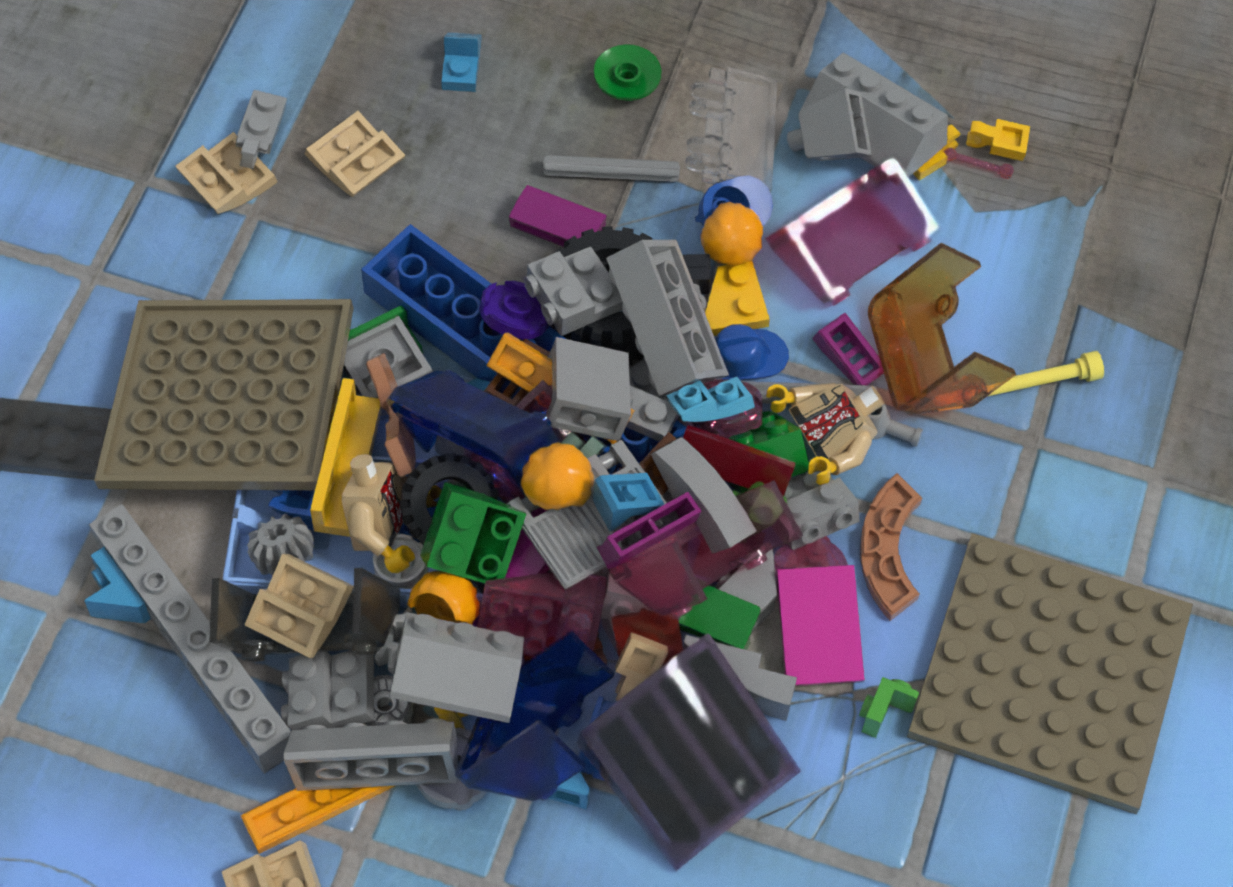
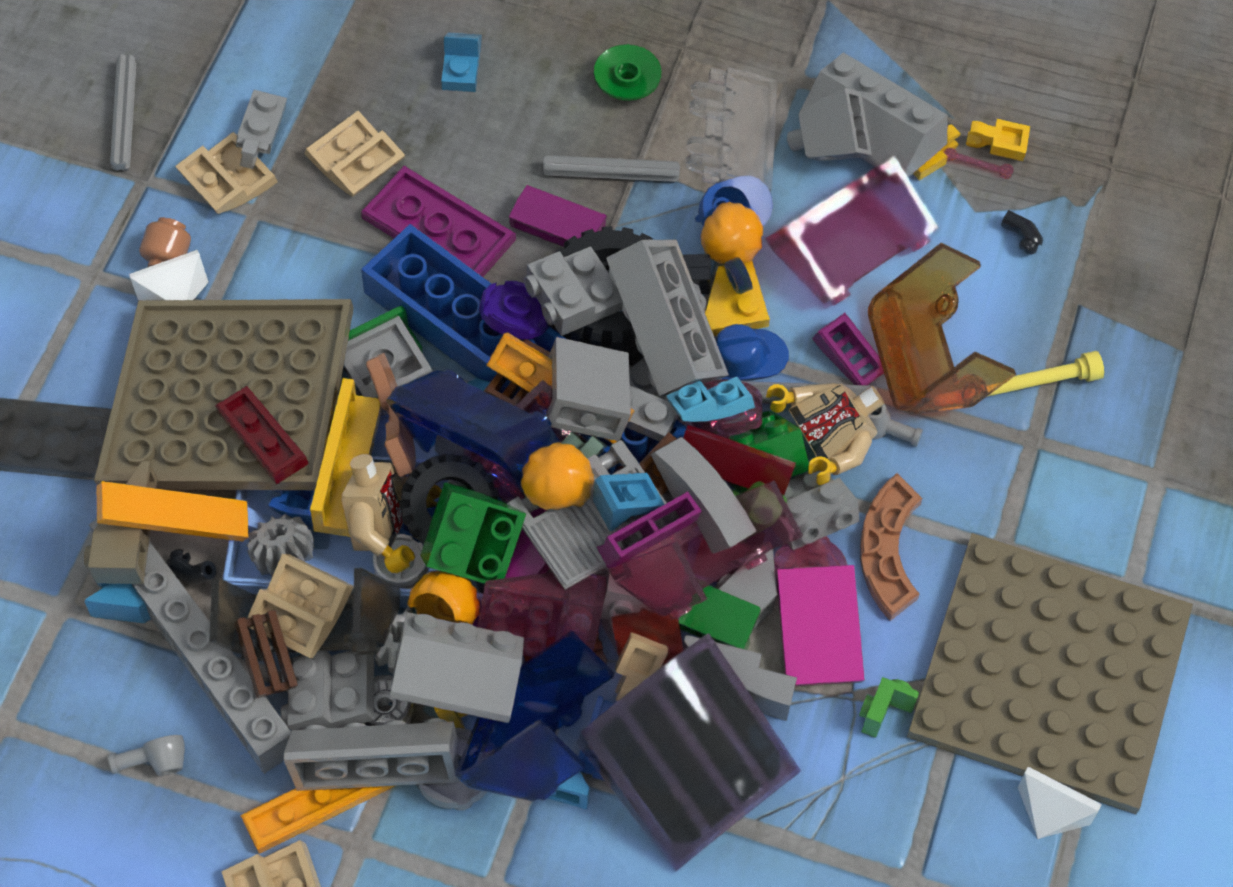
none -> dark tan slope [84,461,158,584]
none -> light orange tile [96,481,249,542]
none -> light grey bar [108,735,185,776]
none -> light grey axle [110,54,137,171]
none -> white slope [129,250,208,300]
none -> nougat head [139,217,191,267]
none -> black arm [166,549,217,585]
none -> dark red tile [215,386,309,485]
none -> reddish brown tile [234,610,298,698]
none -> magenta tile [361,166,516,277]
none -> tile [724,257,753,295]
none -> black arm [1001,210,1043,254]
none -> white slope [1018,767,1102,839]

